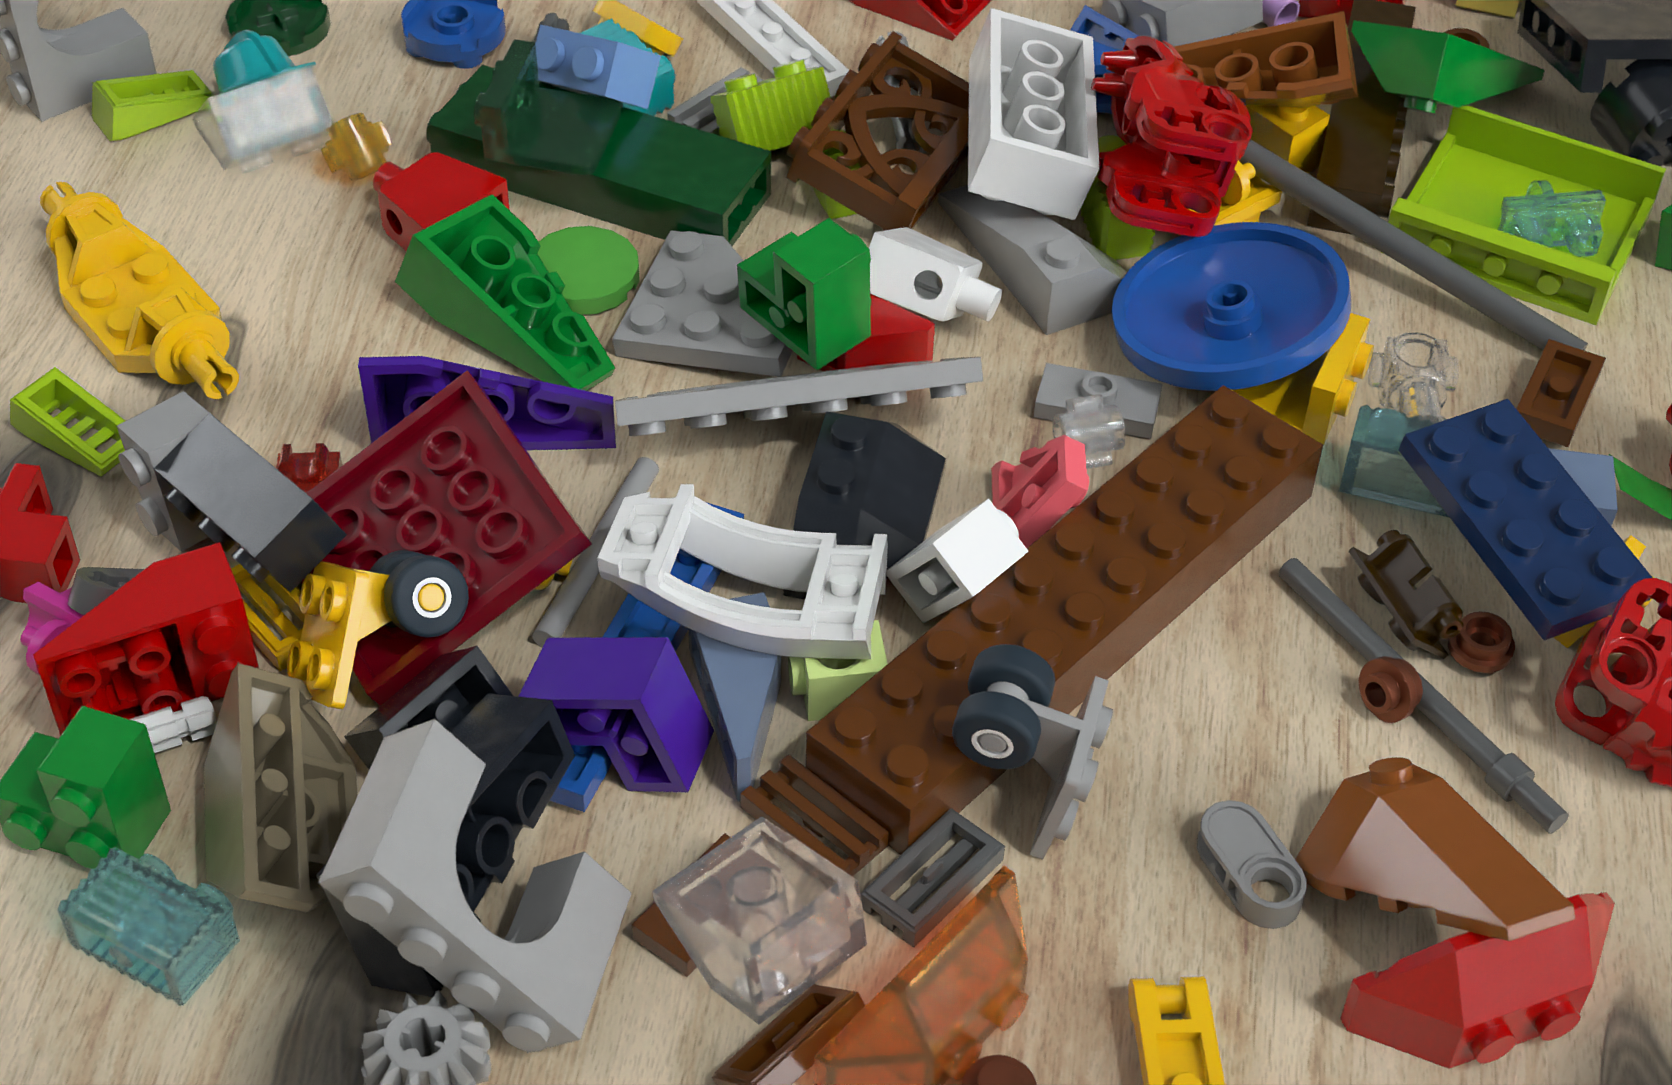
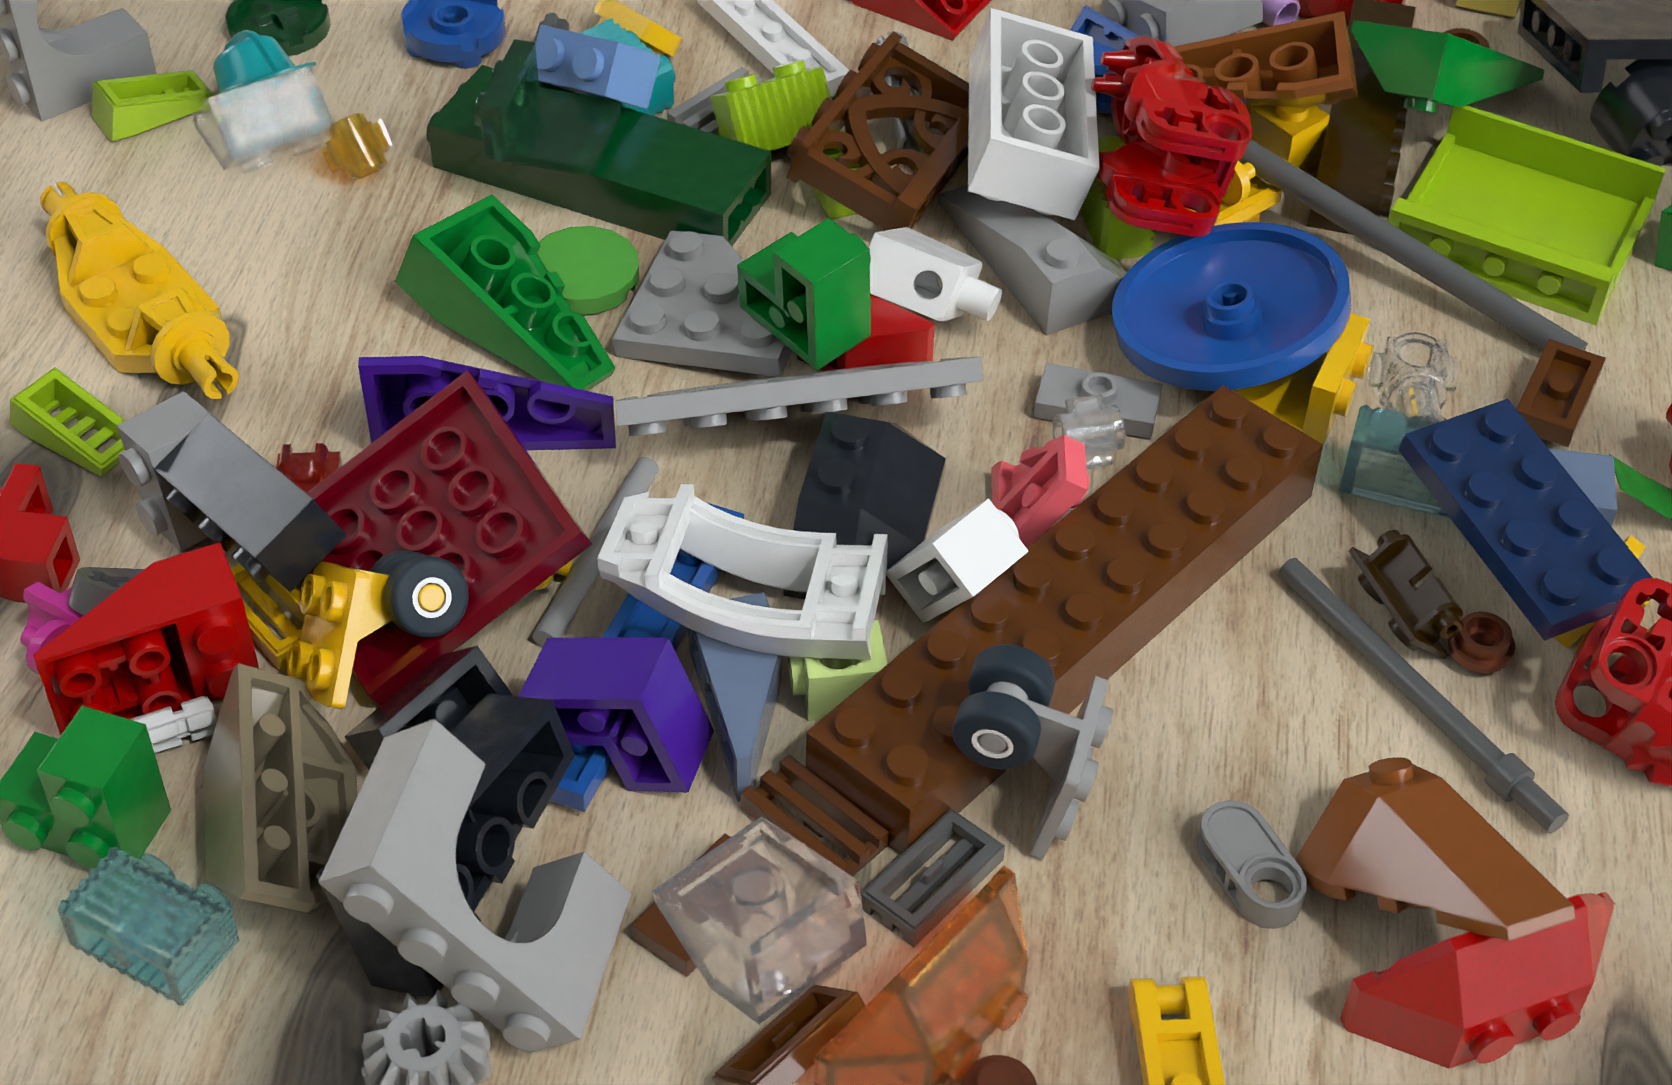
red torso [373,152,510,251] -> none
copper plate [1359,656,1423,723] -> none
clear light blue hips [1498,180,1606,257] -> none

